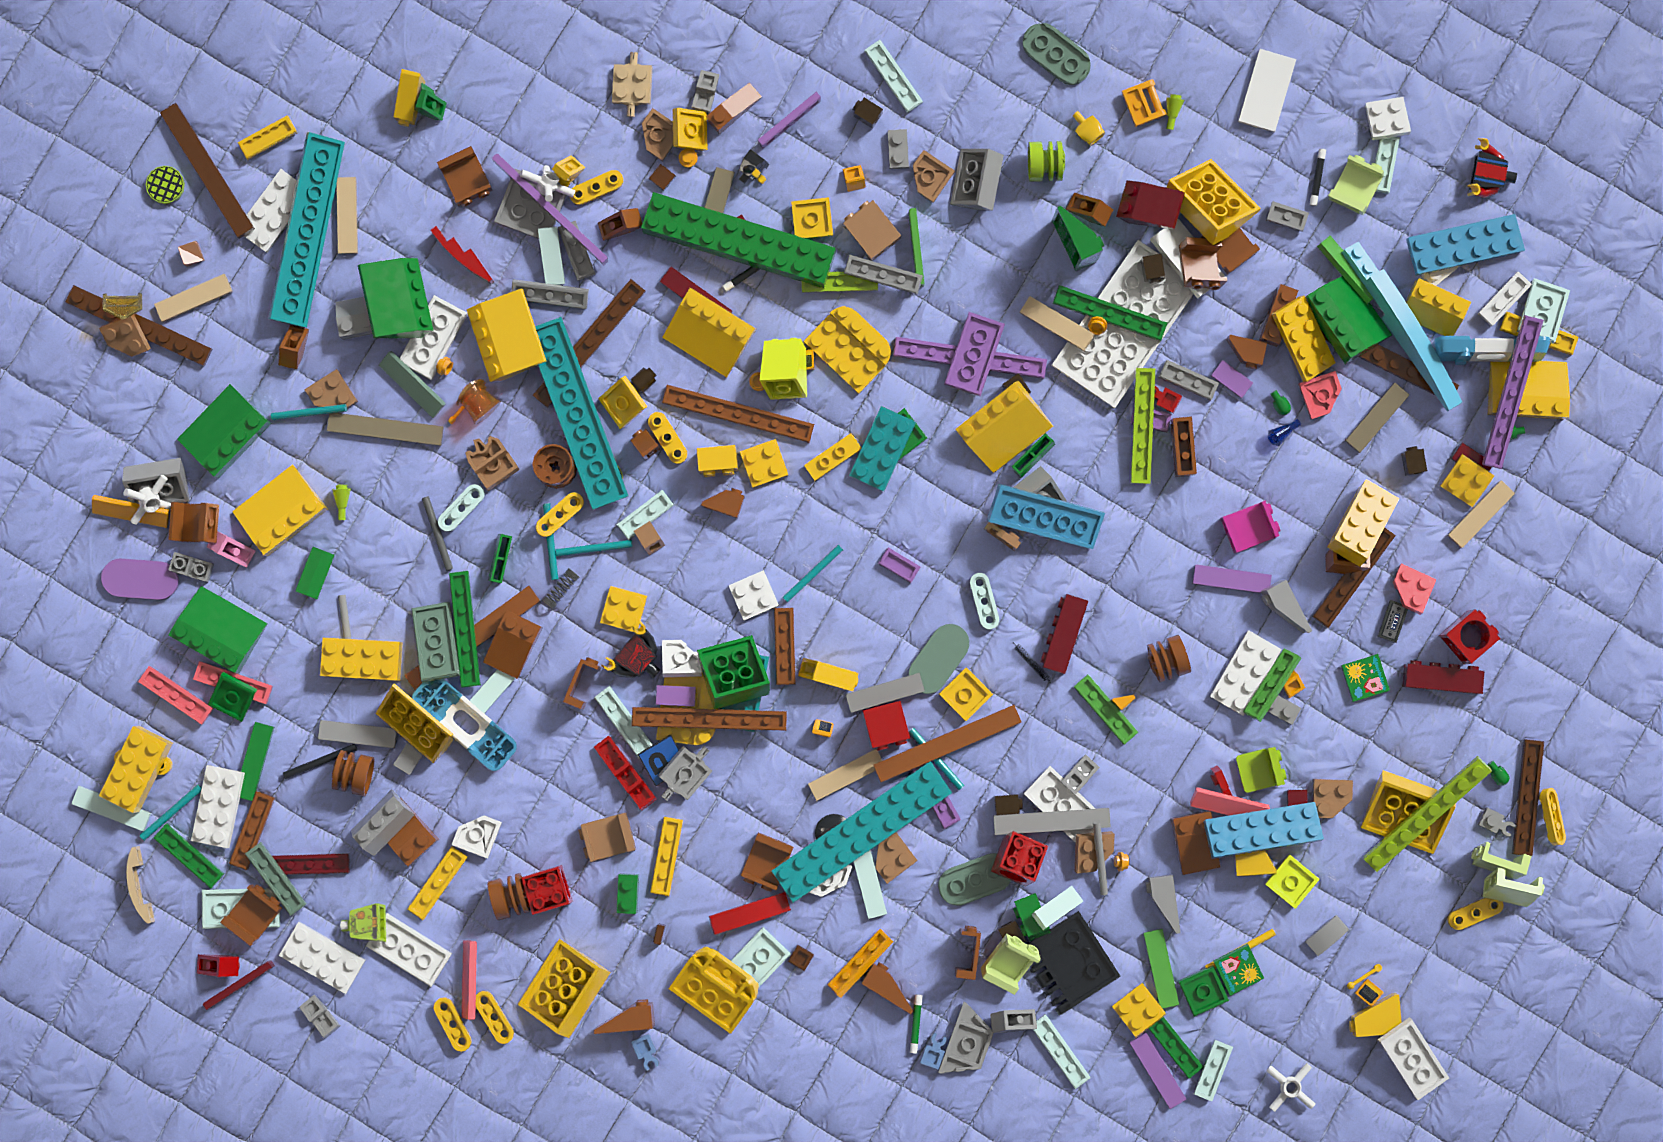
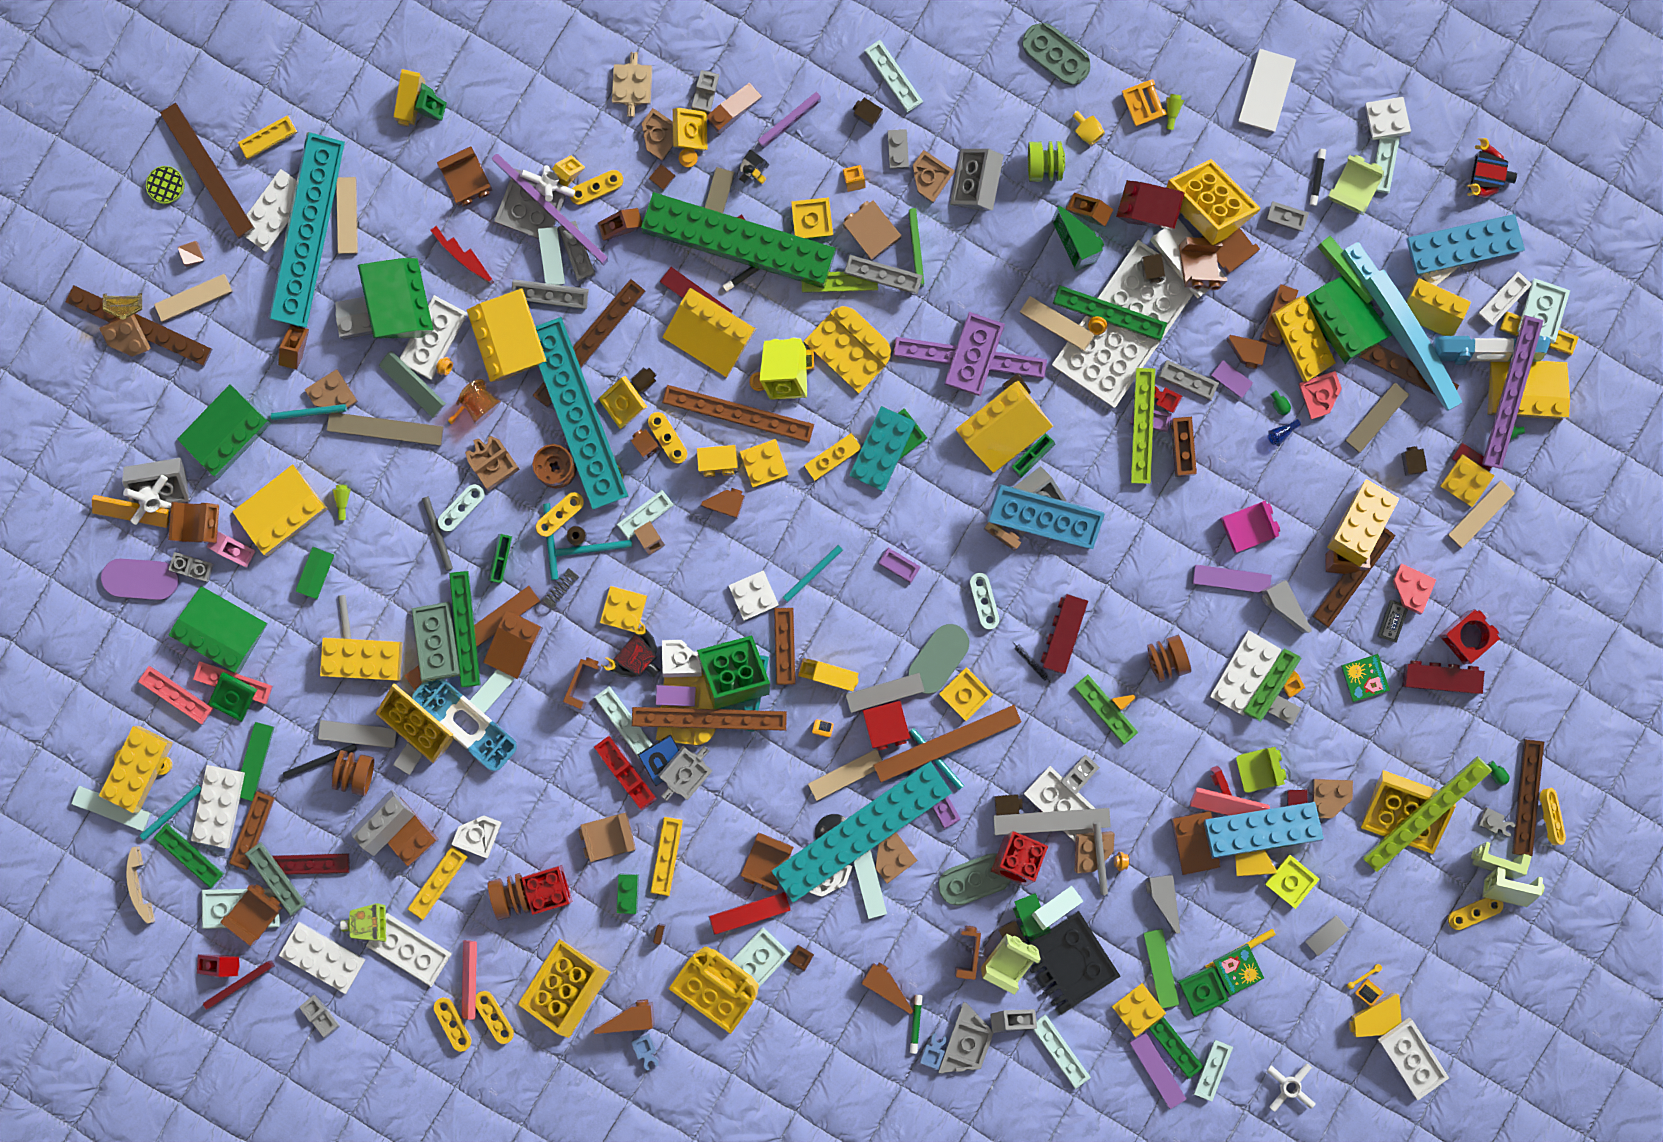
light orange tile [827,929,894,998] -> none
none -> dark brown brick [566,526,587,546]

